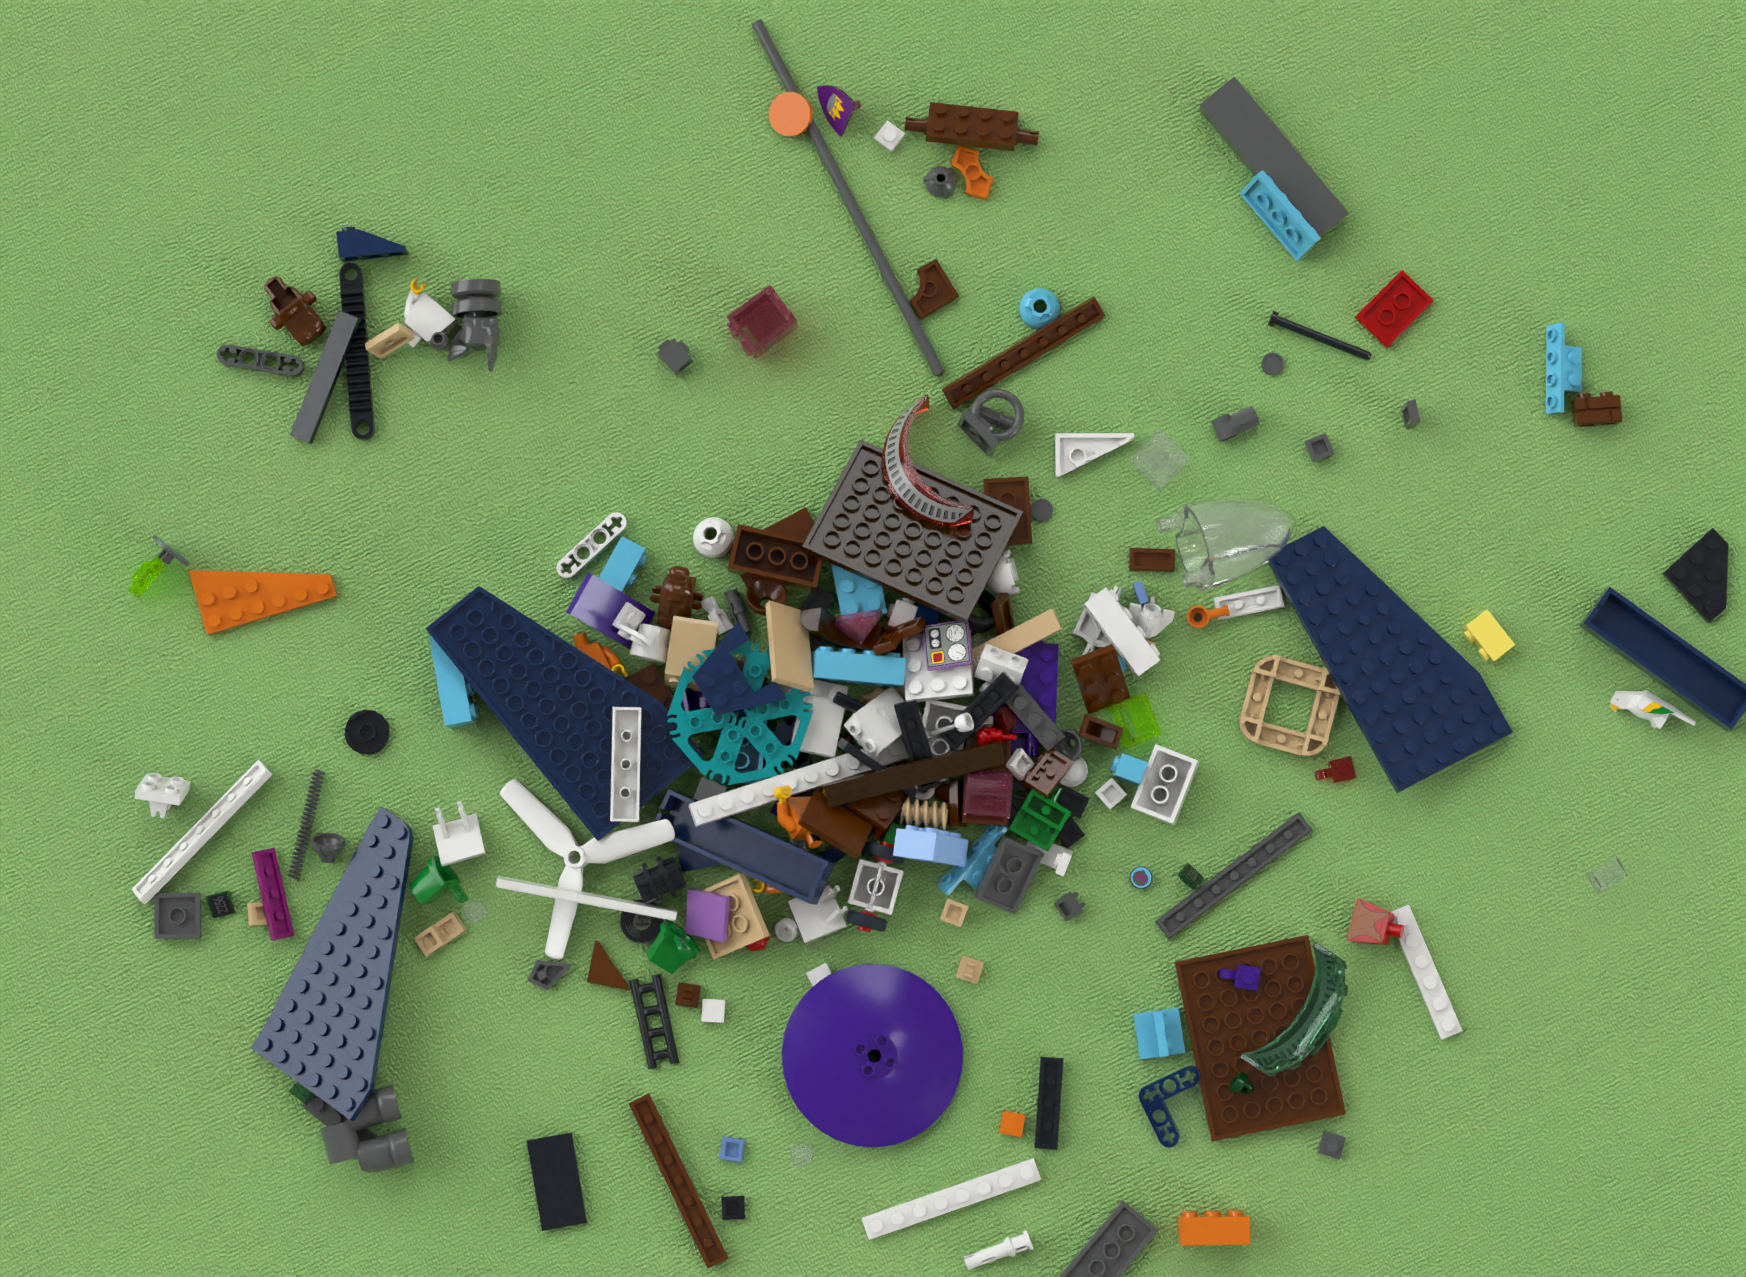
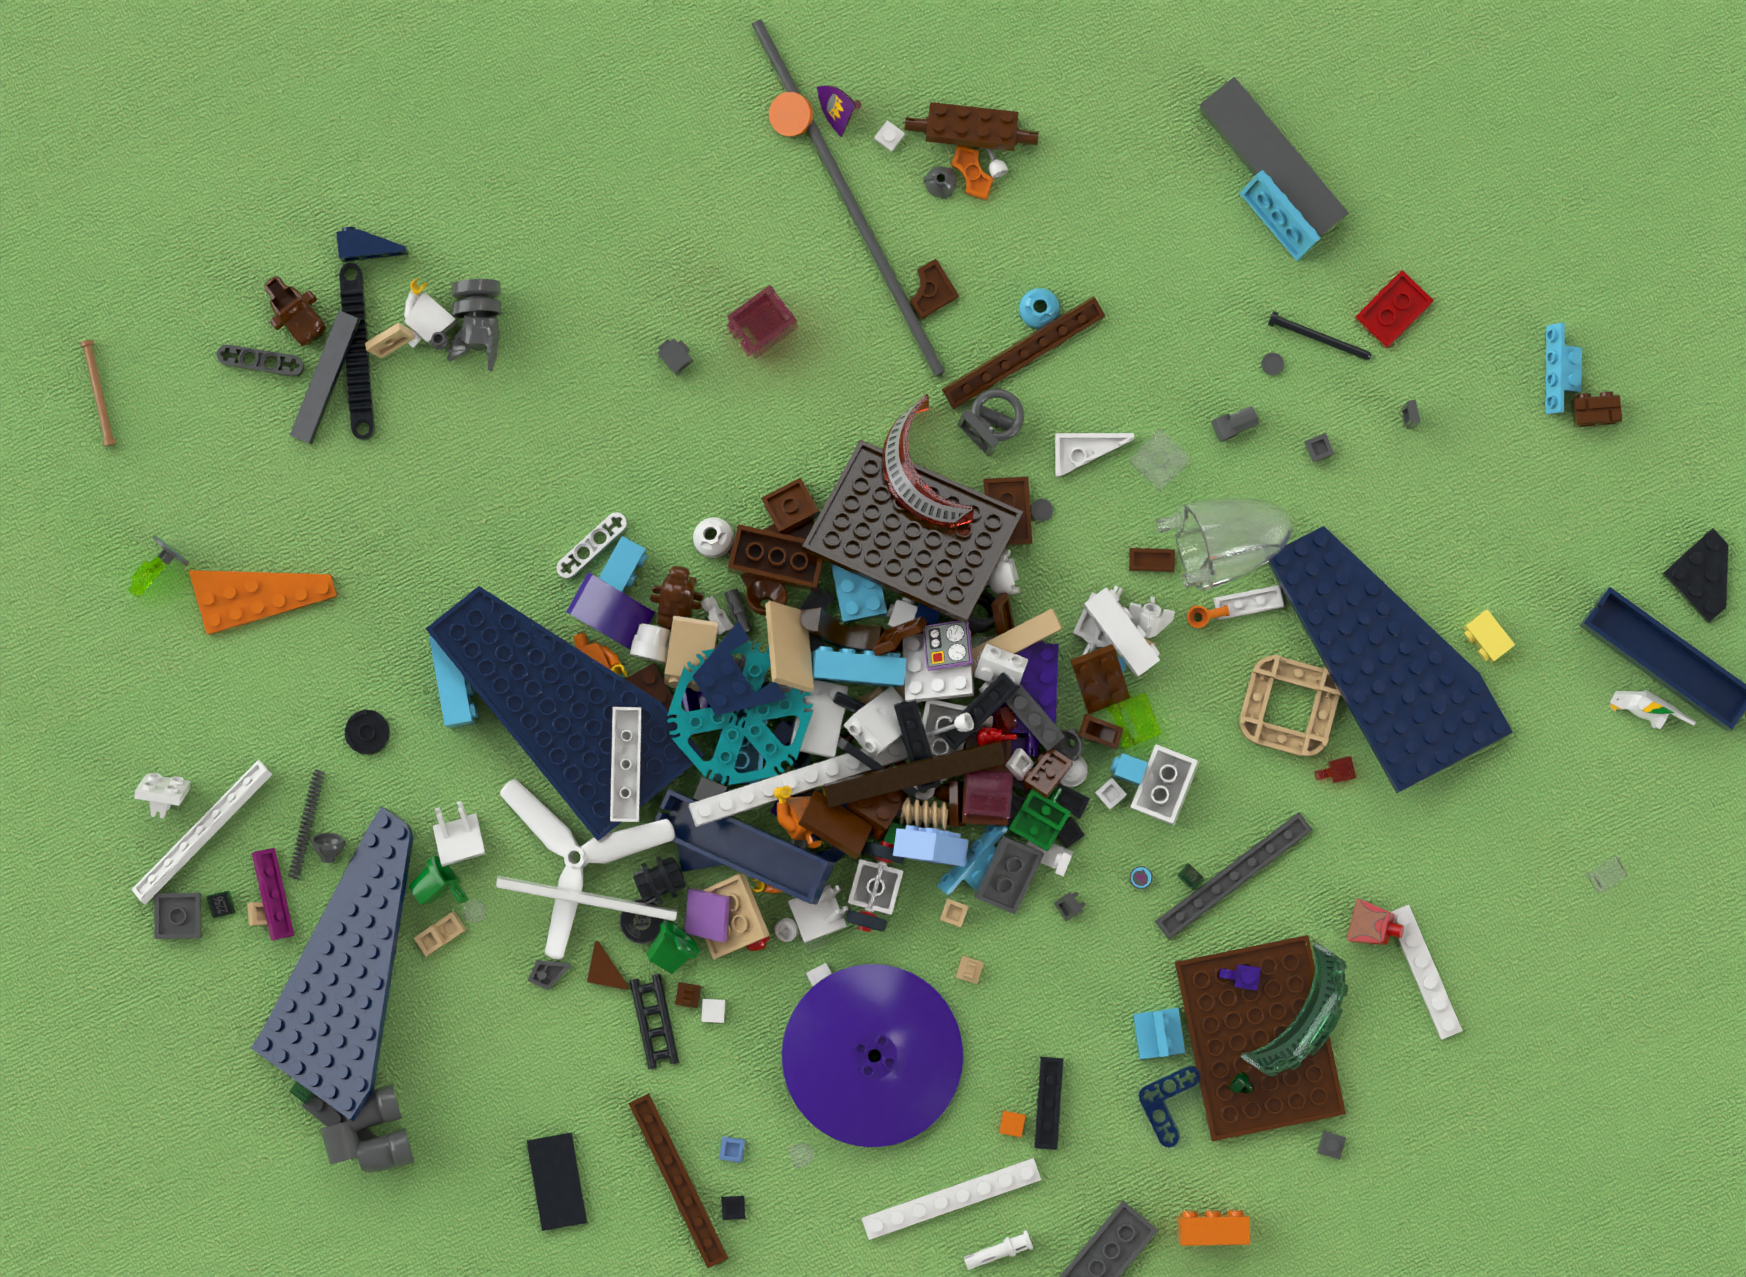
white bracket [612,602,652,646] -> none
clear pink slope [834,610,883,645] -> none
medium blue tile [1133,581,1149,607] -> none
none -> medium nougat bar [80,340,117,447]
none -> reddish brown plate [761,478,820,534]
none -> white hinge [987,148,1009,178]

